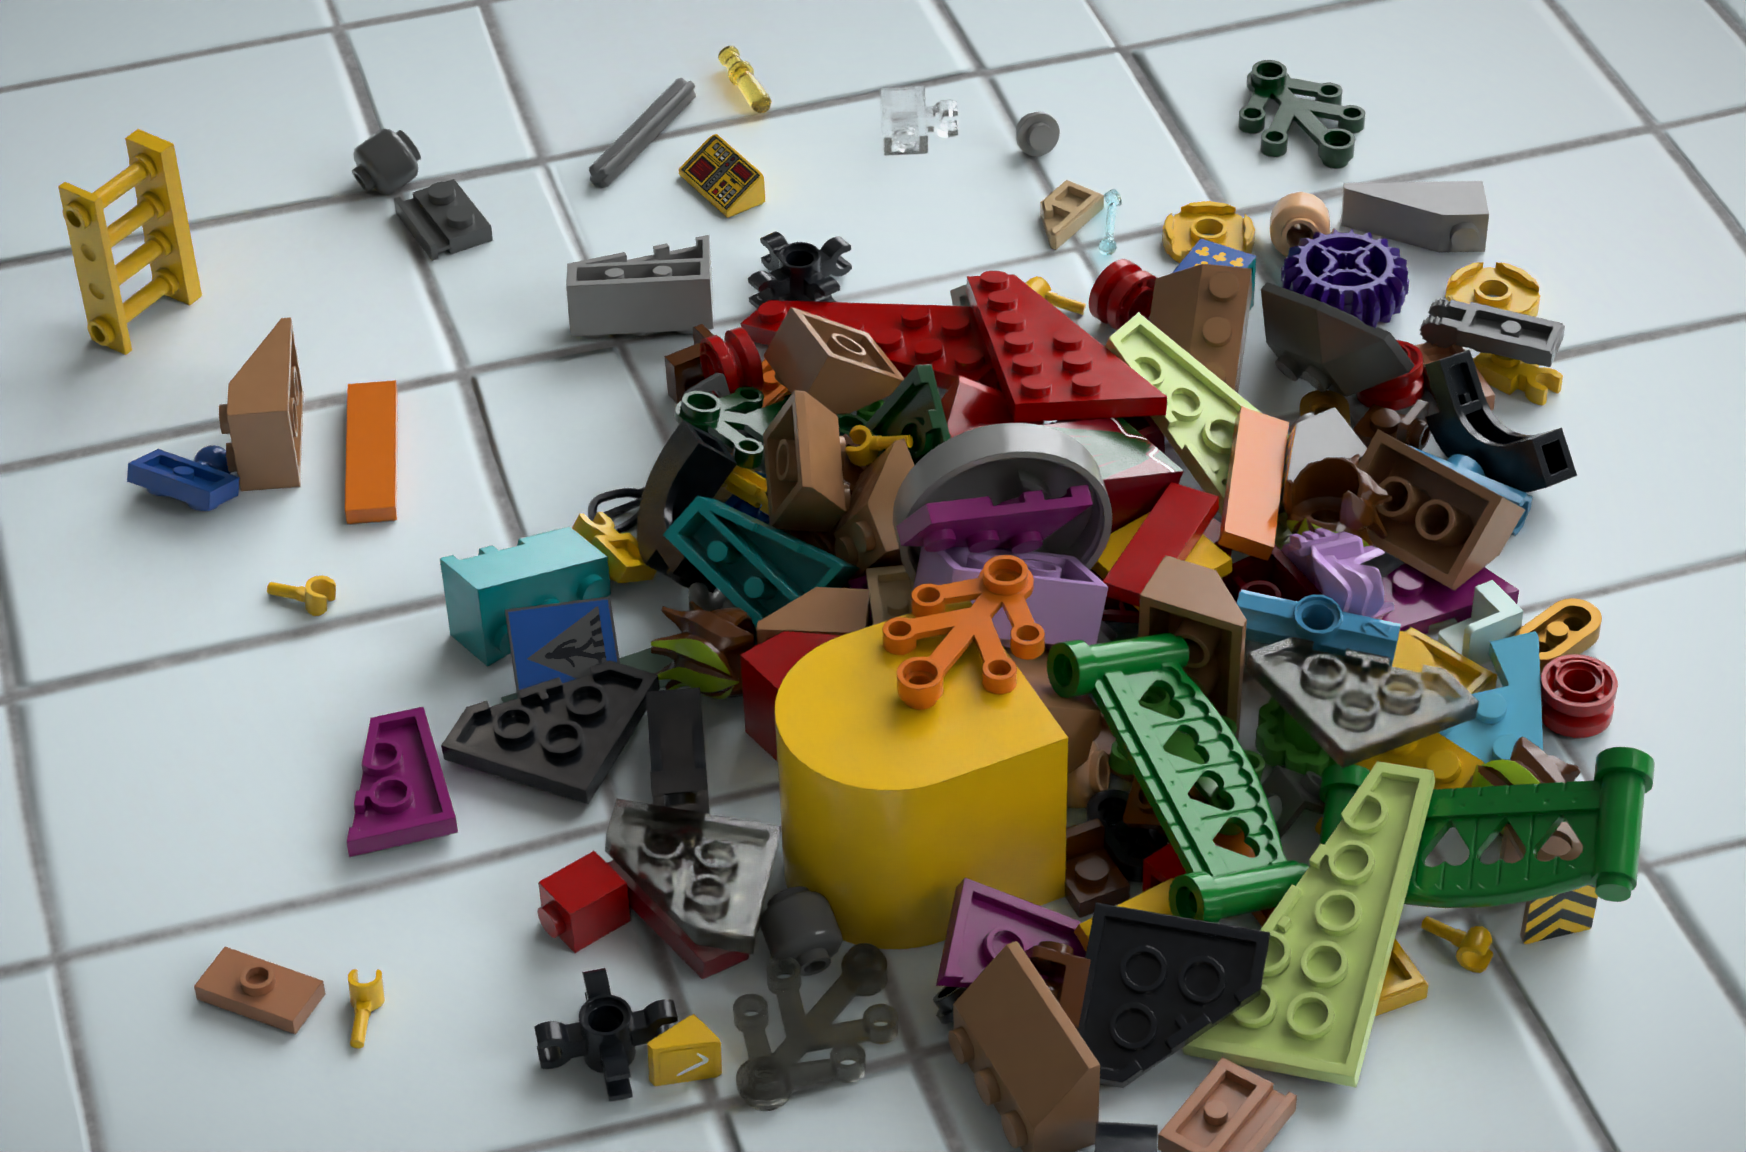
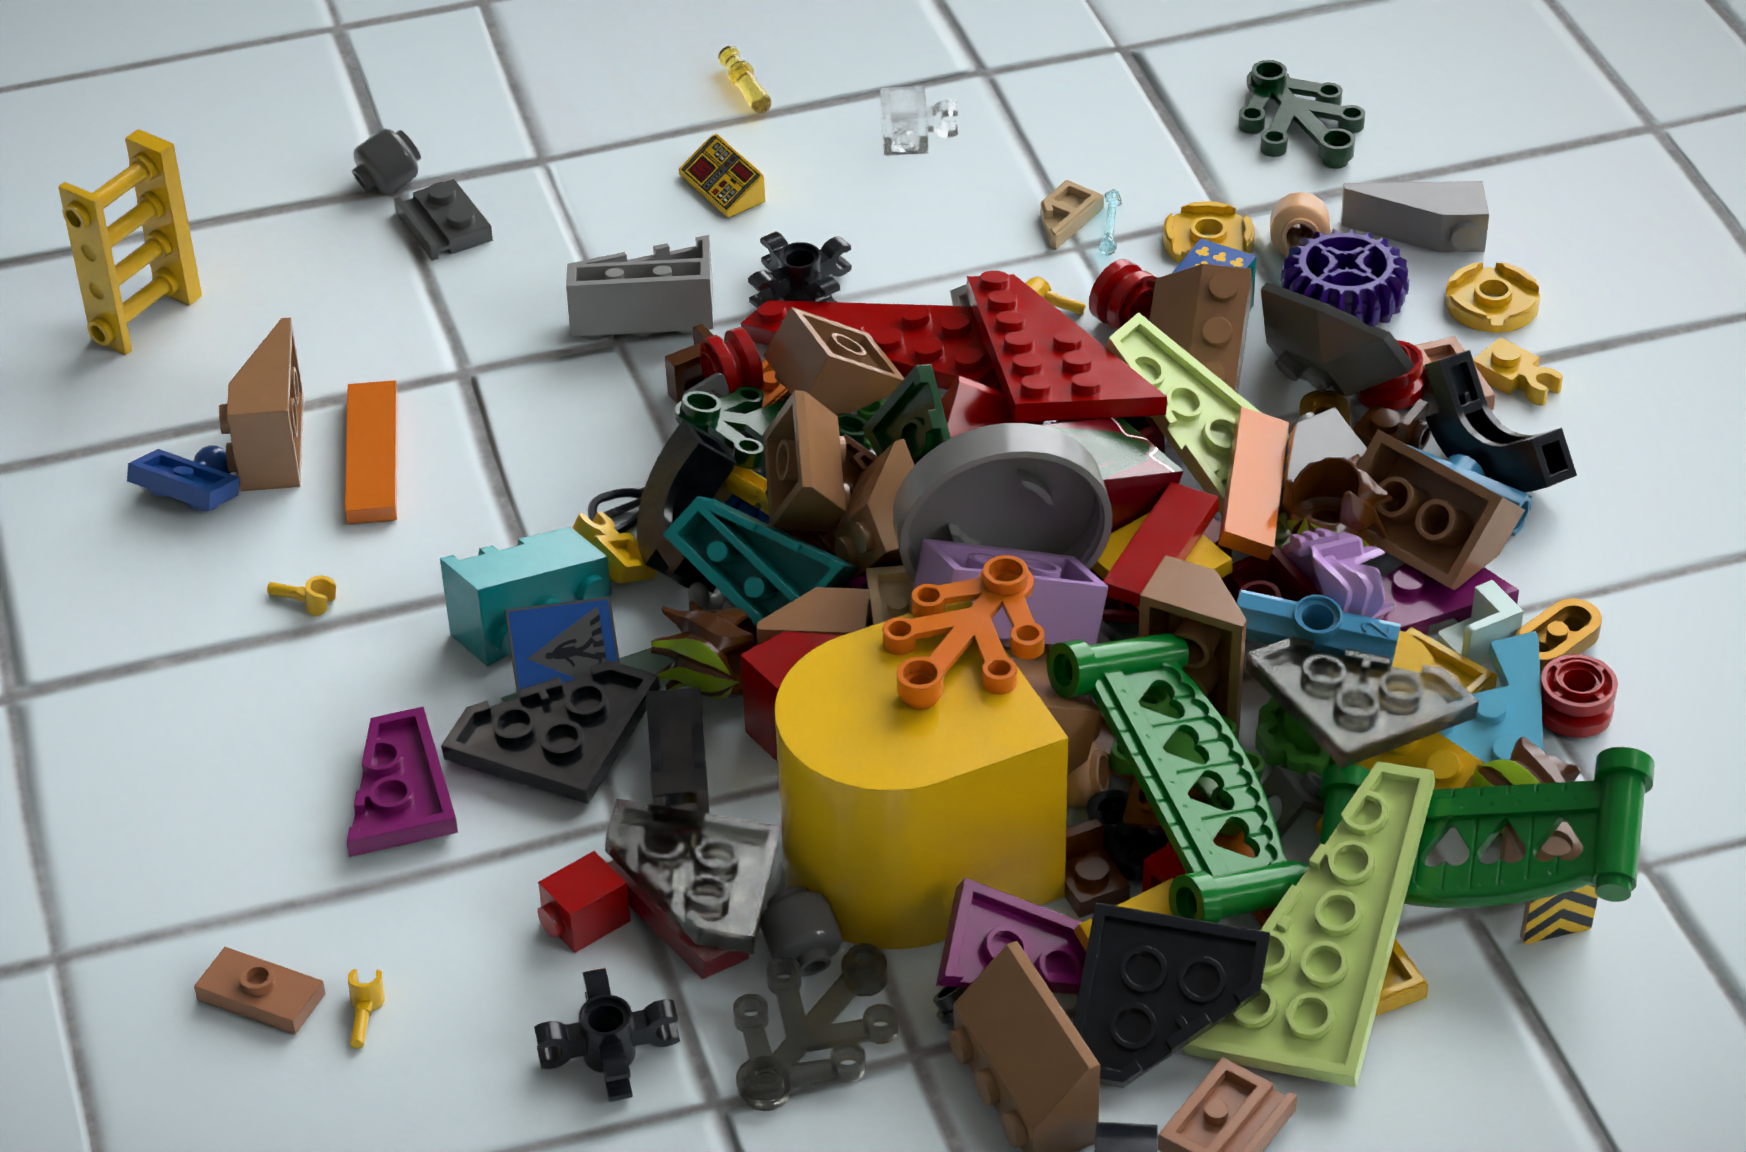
dark grey axle [589,78,696,188] -> none
yellow slope [647,1014,722,1086] -> none
yellow hand [845,425,913,466] -> none
magenta wing [896,485,1093,554] -> none
light grey plate [1016,112,1060,157] -> none
reddish brown bracket [1025,941,1091,1029] -> none
dark grey hinge [1419,298,1565,367] -> none
yellow hand [1421,916,1493,973] -> none

